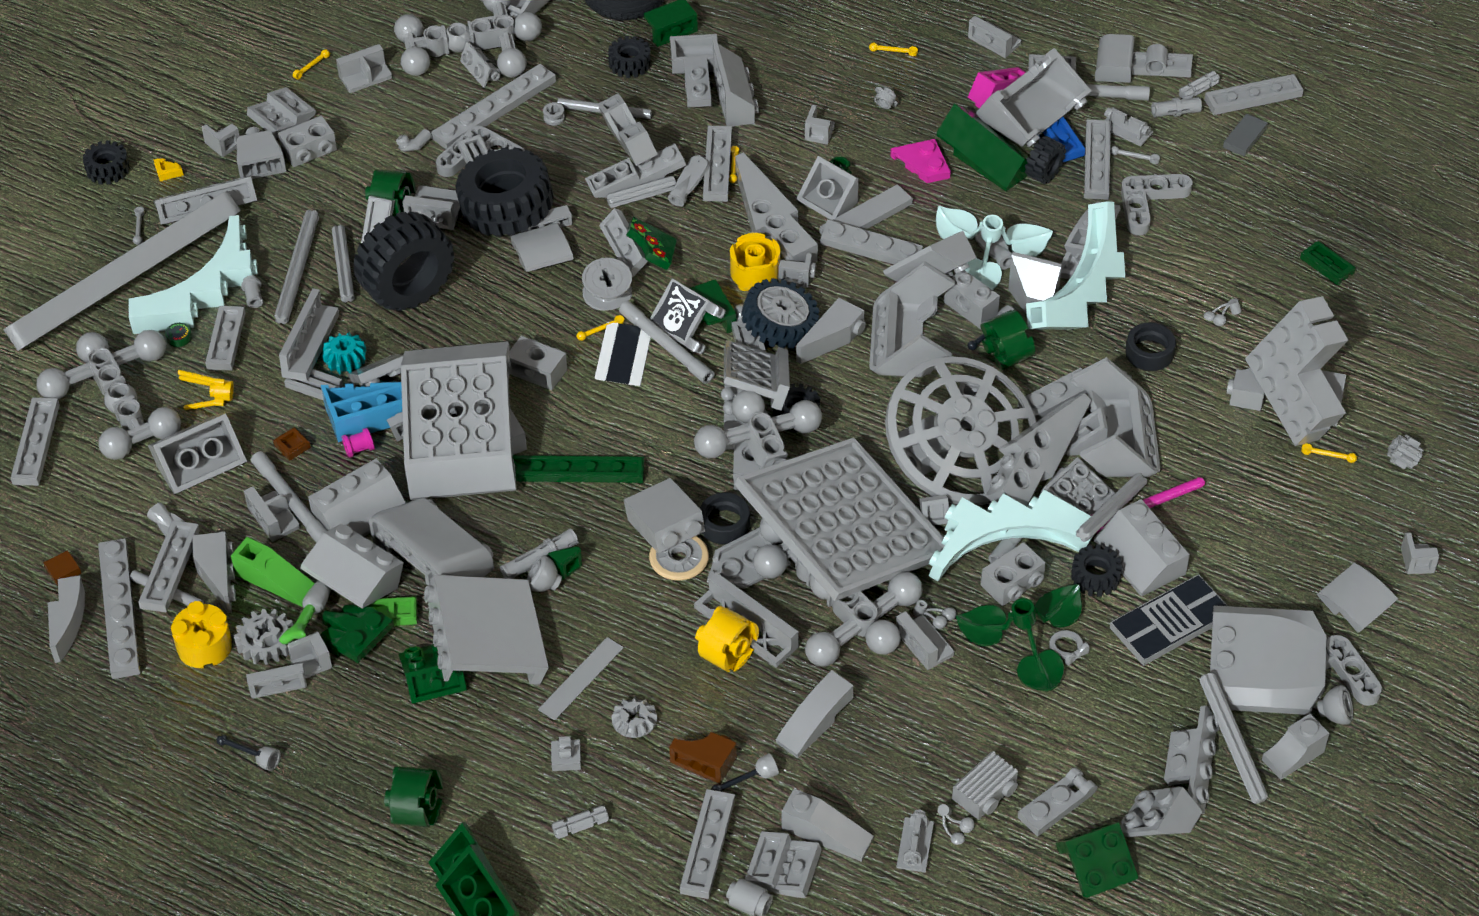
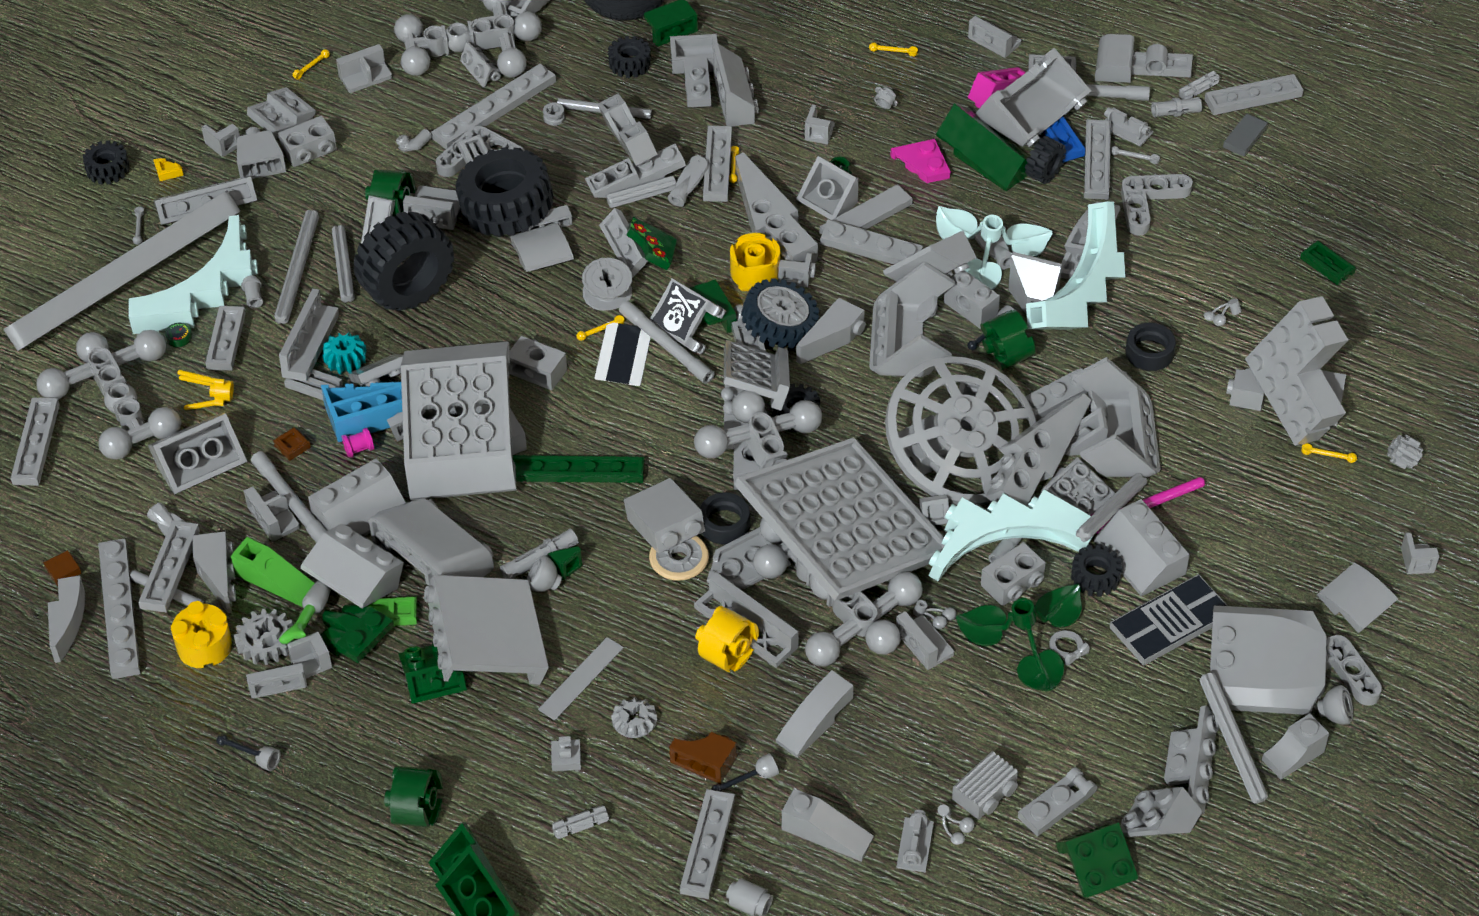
light grey slope [745,831,822,898] -> none

